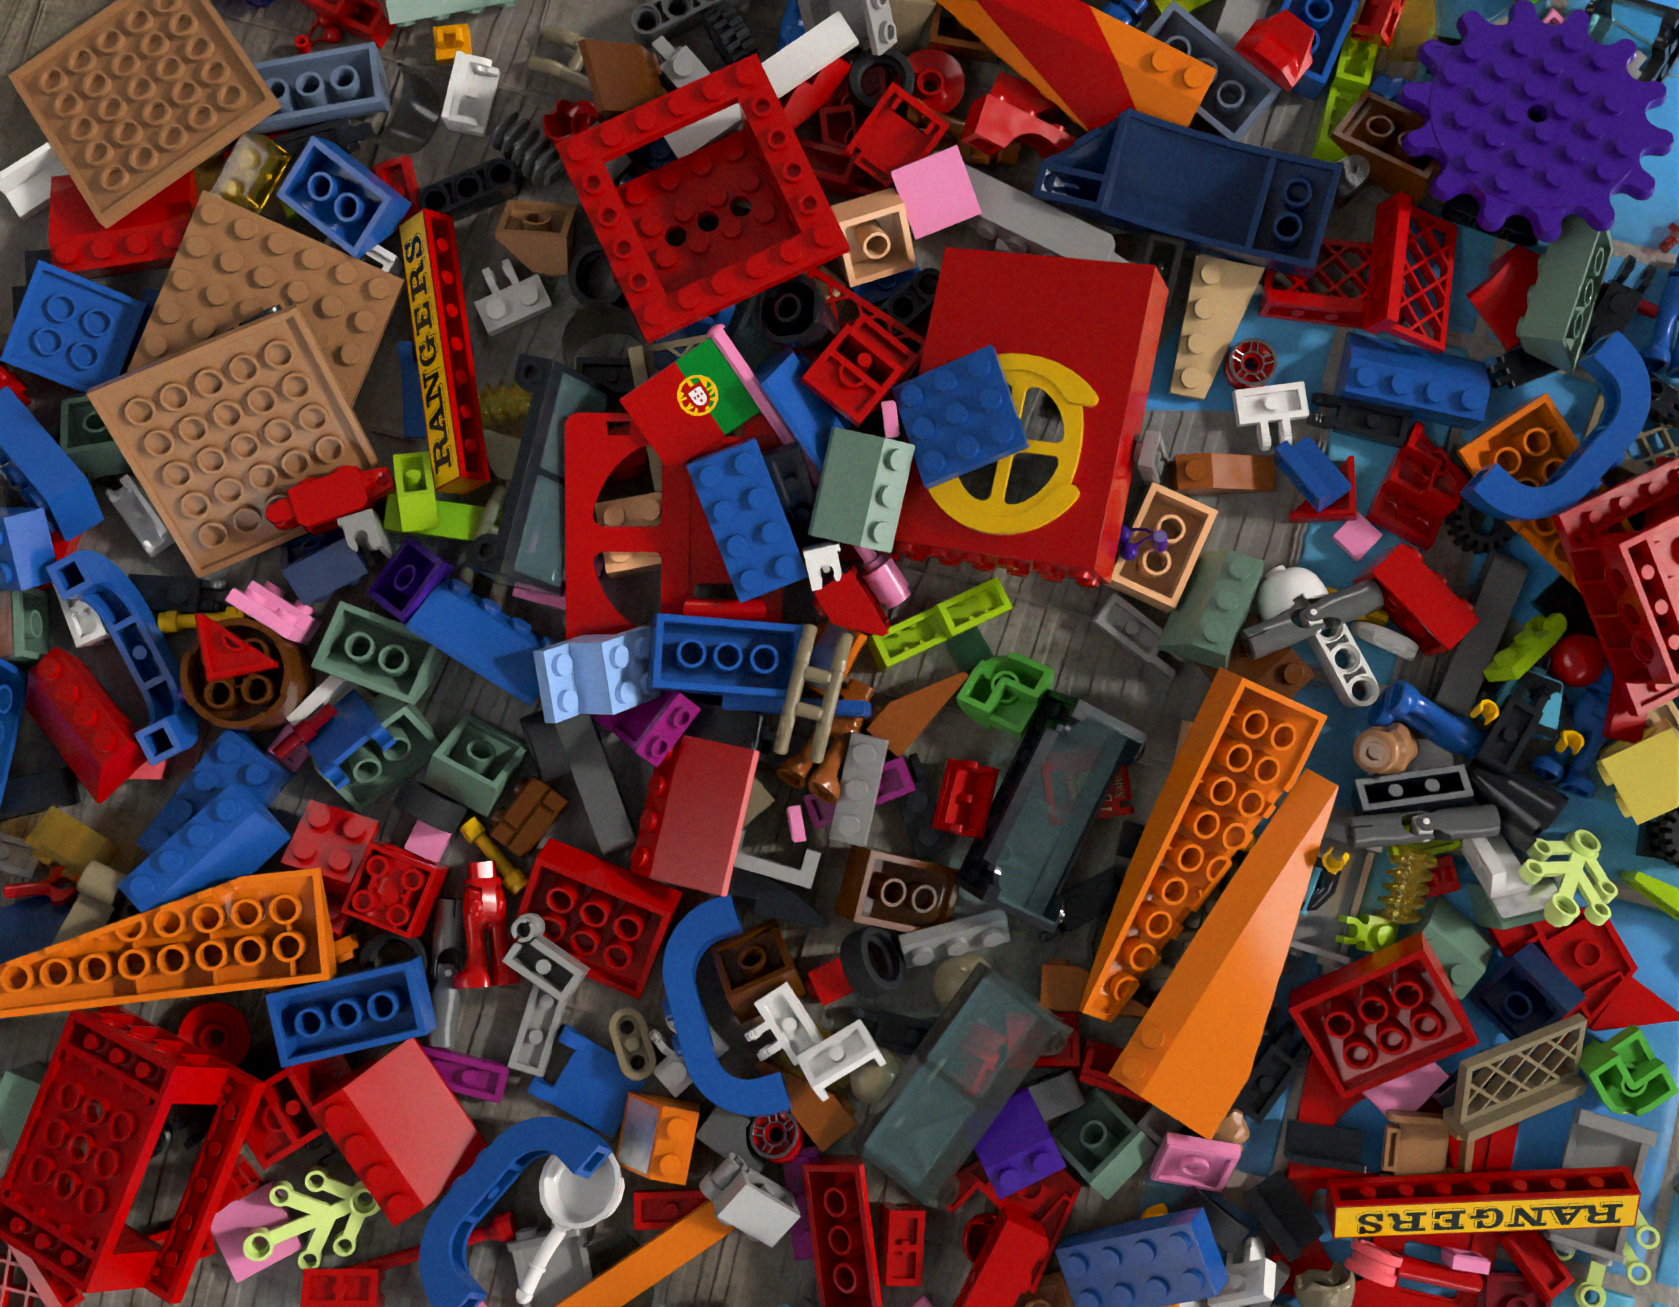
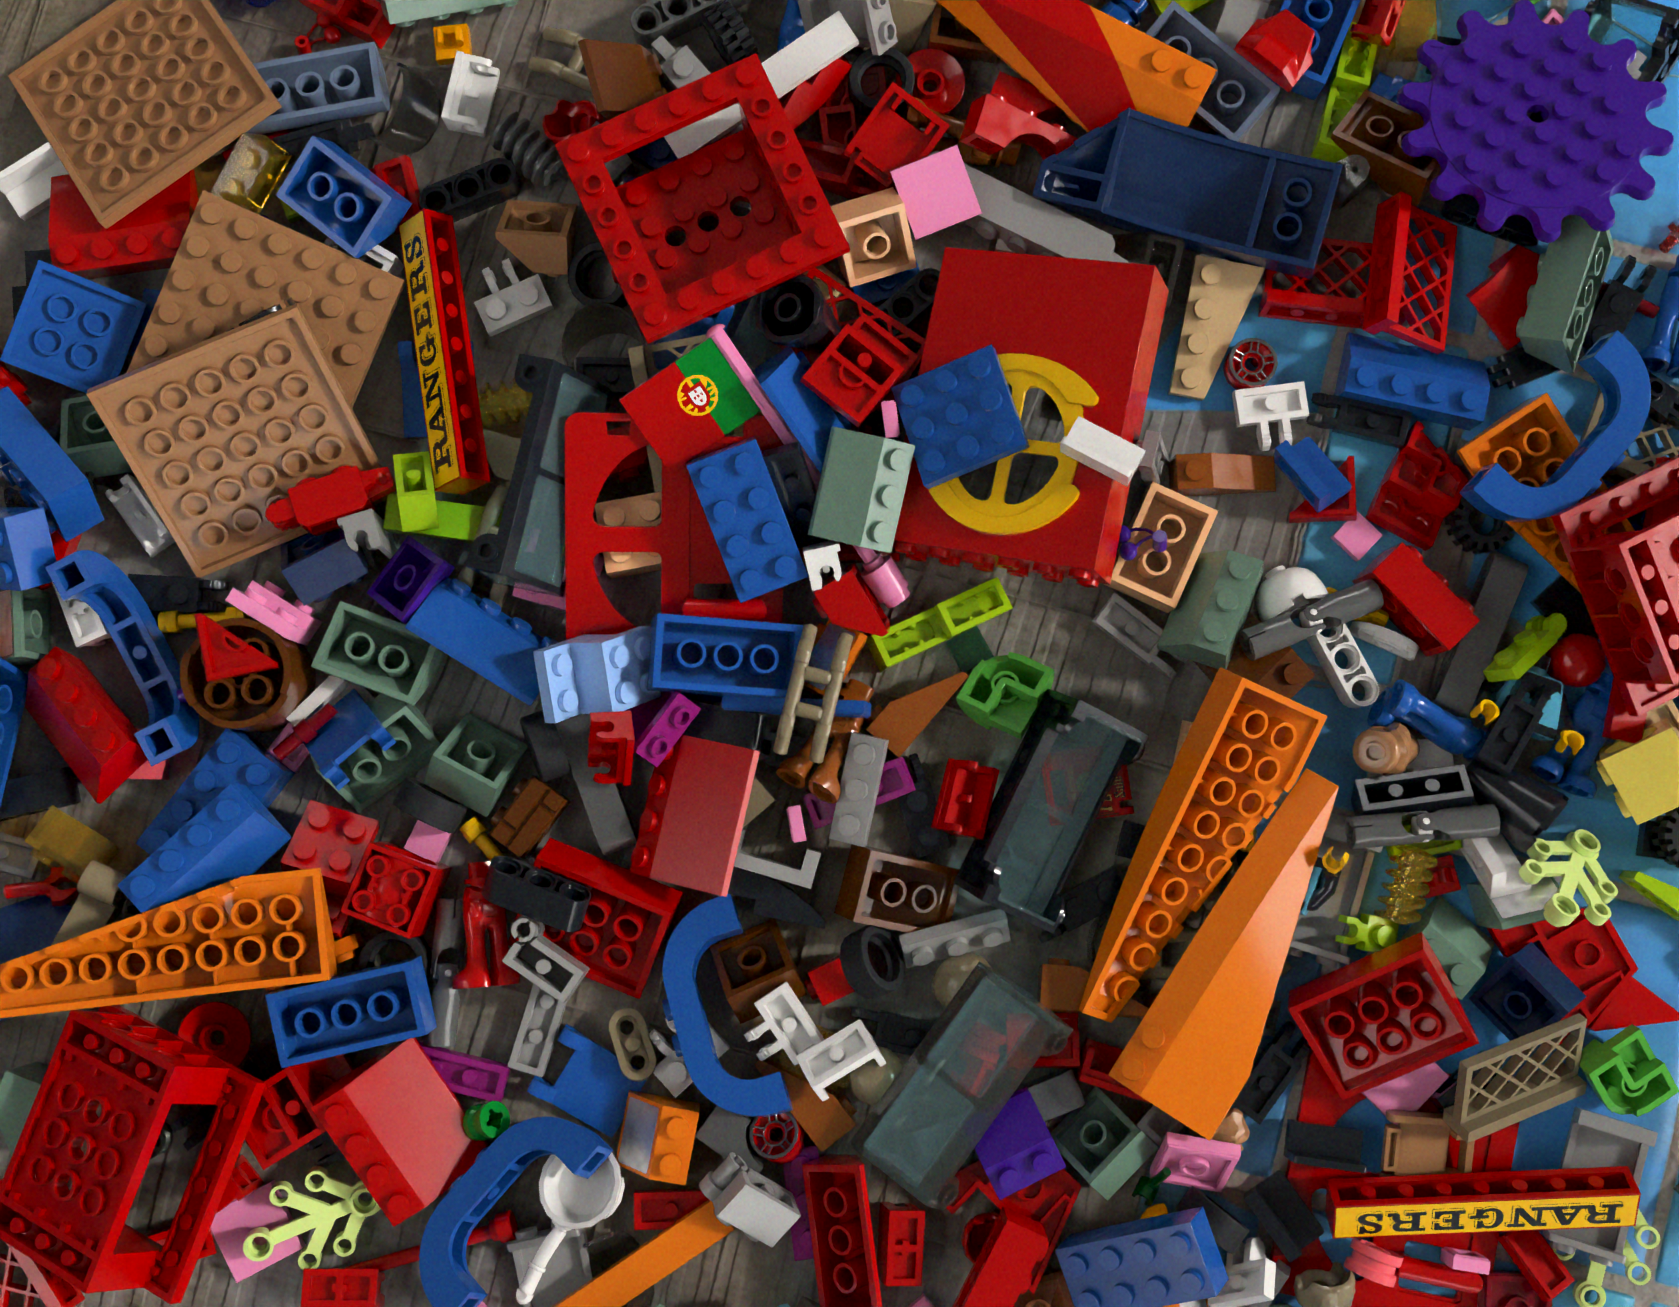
none -> green wheel [463,1101,510,1141]
none -> black beam [482,856,592,932]
none -> red hinge [587,711,635,786]
none -> white panel [1060,416,1146,486]
none -> dark green hand [1132,1167,1171,1206]

